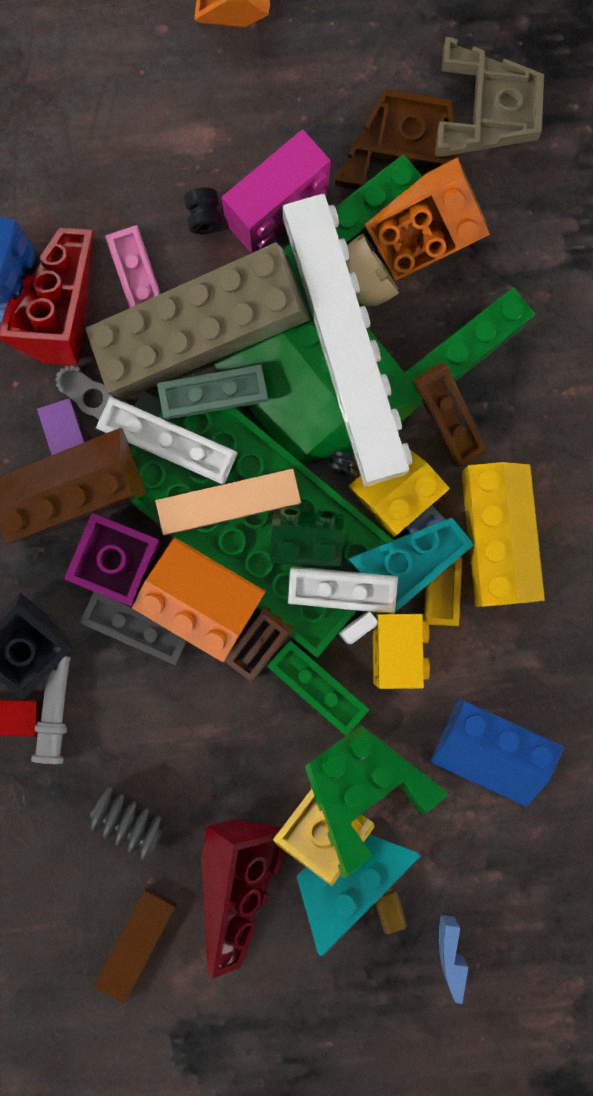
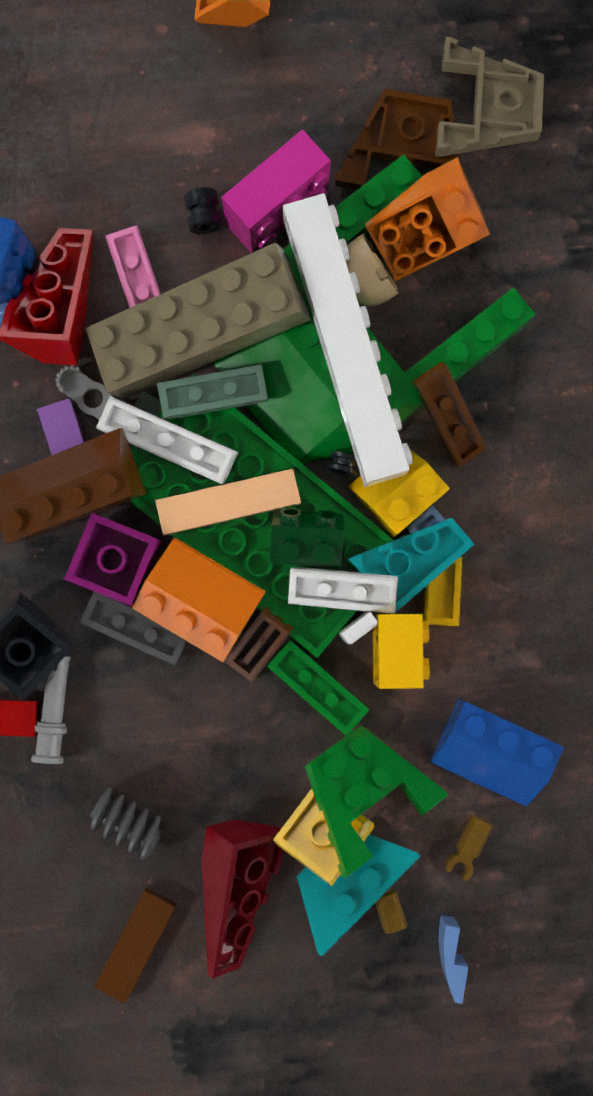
yellow slope [461,462,545,607] -> none
none -> pearl gold bar [445,814,494,881]

